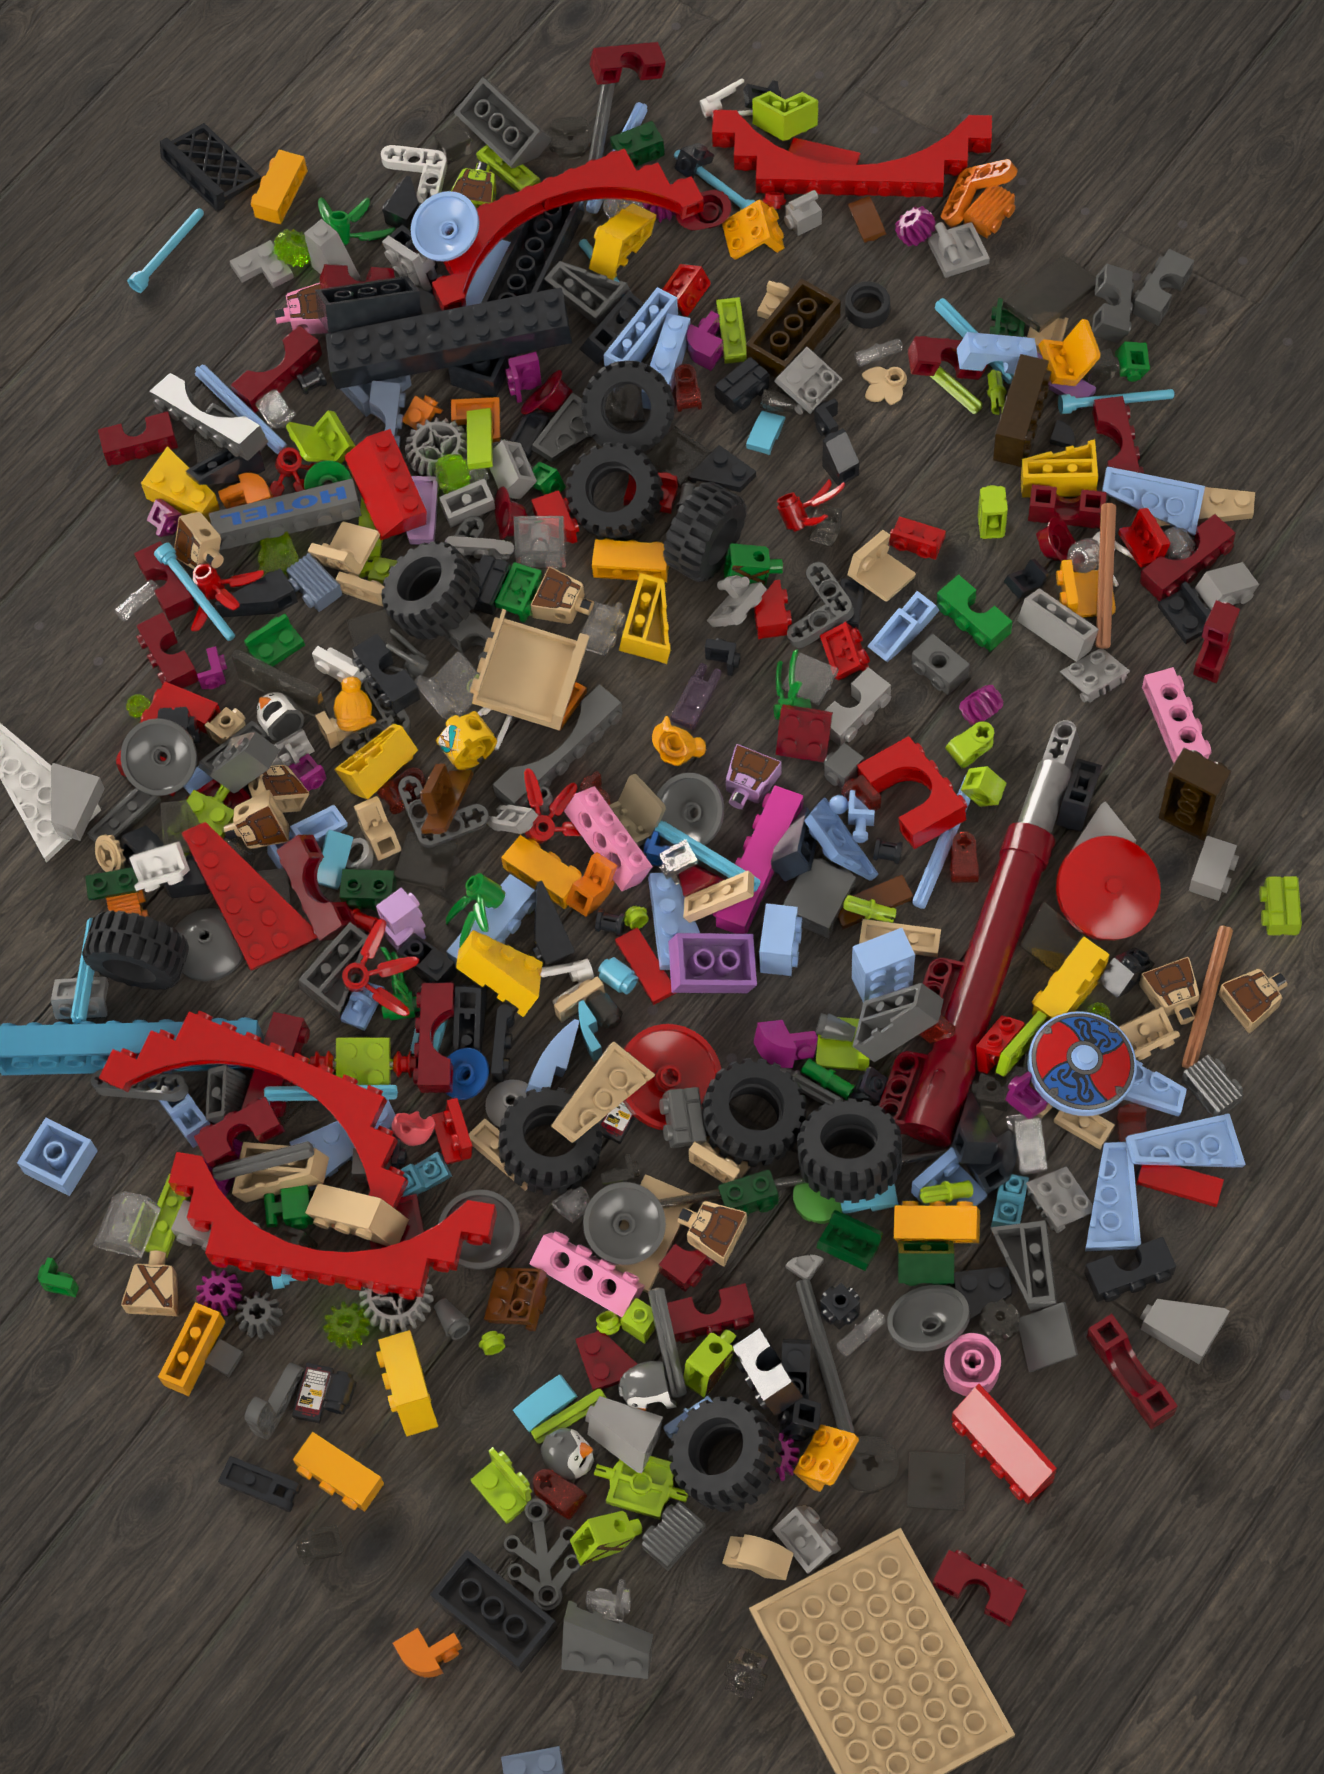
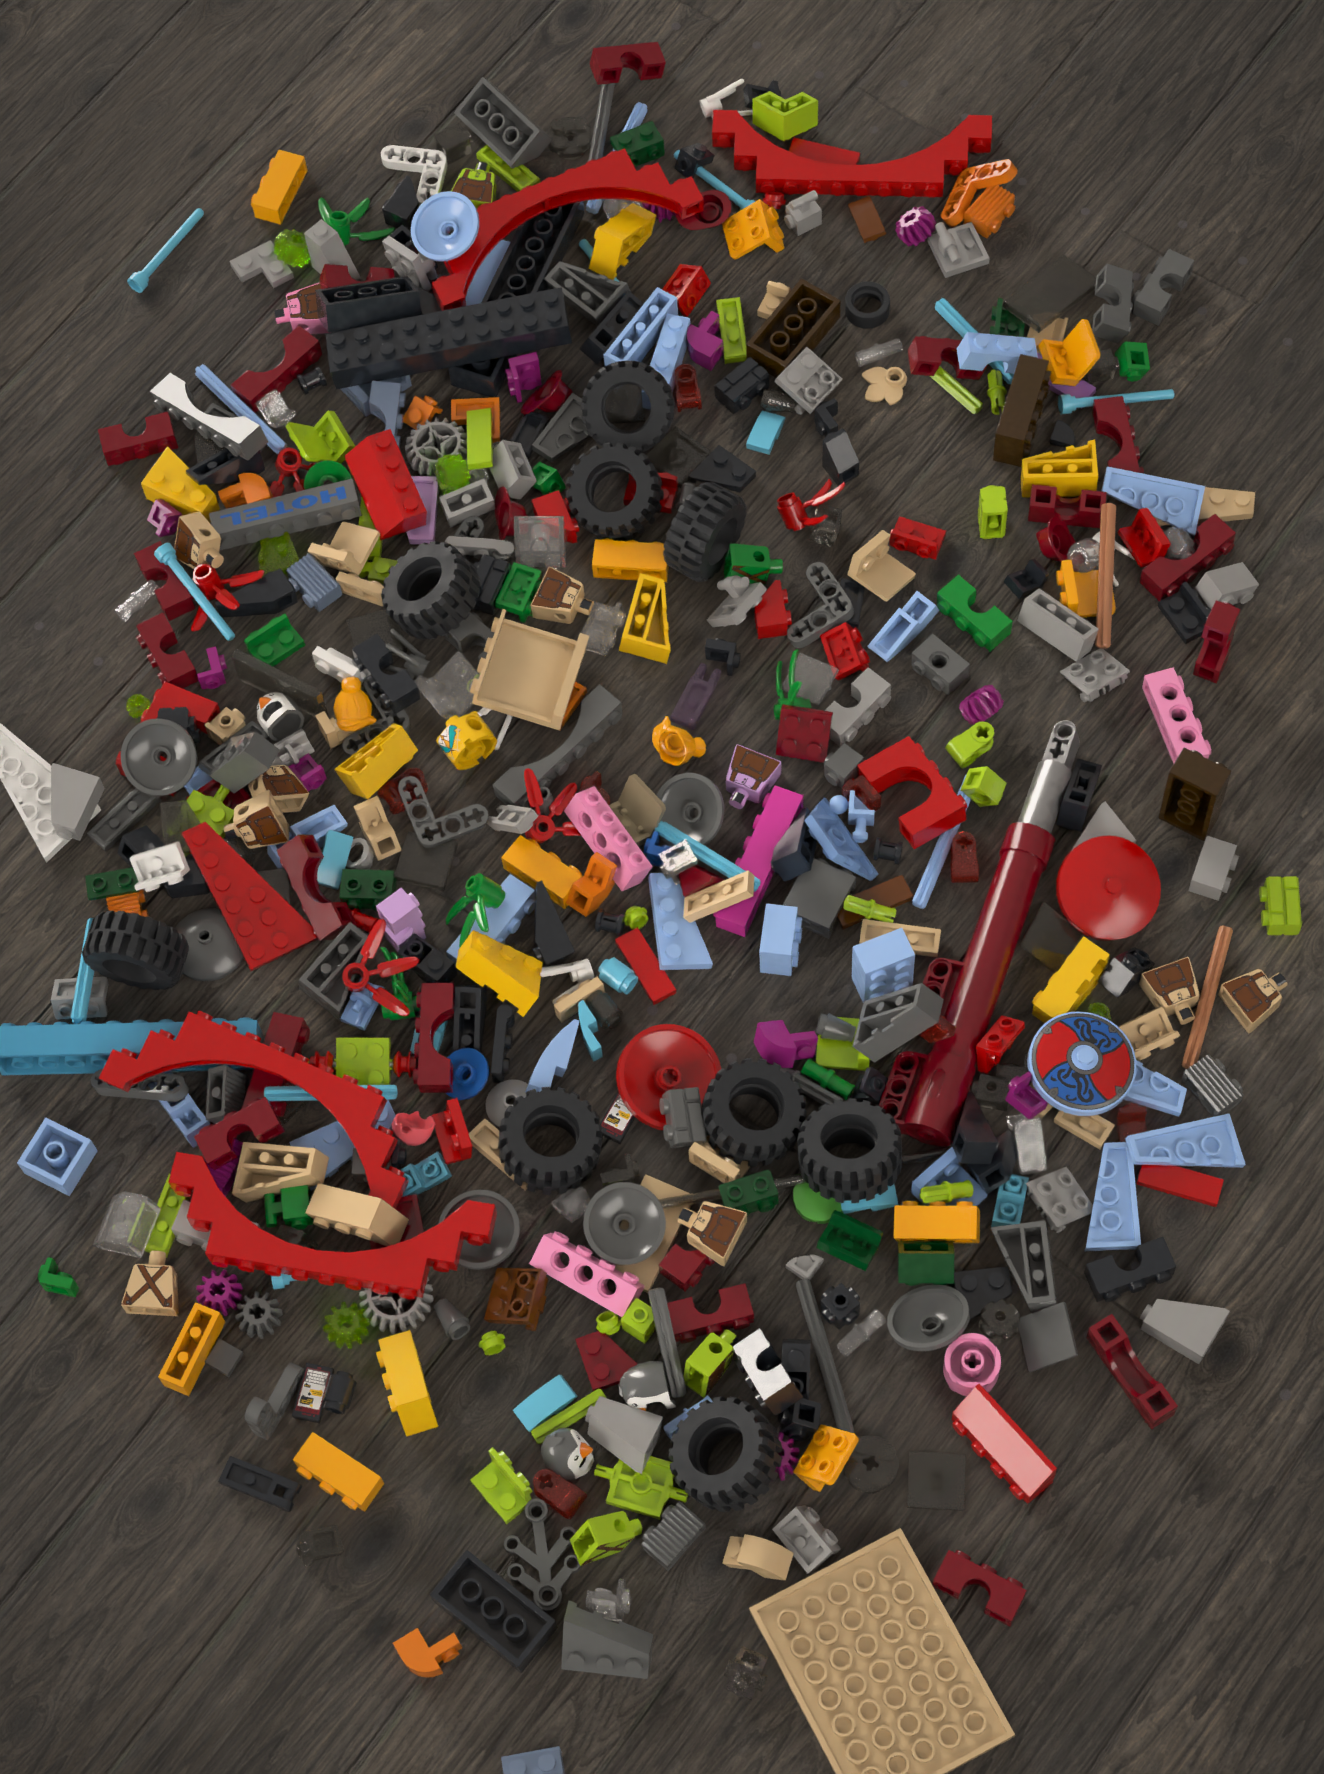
tan gear [95,834,126,872] -> none
black fence [160,123,261,212] -> none
dark grey axle [212,1141,314,1181] -> none
reddish brown bracket [420,764,474,834] -> none
tan wing [551,1042,655,1143] -> none
medium lavender brick [668,933,757,993] -> none
lime tile [996,1011,1047,1077] -> none

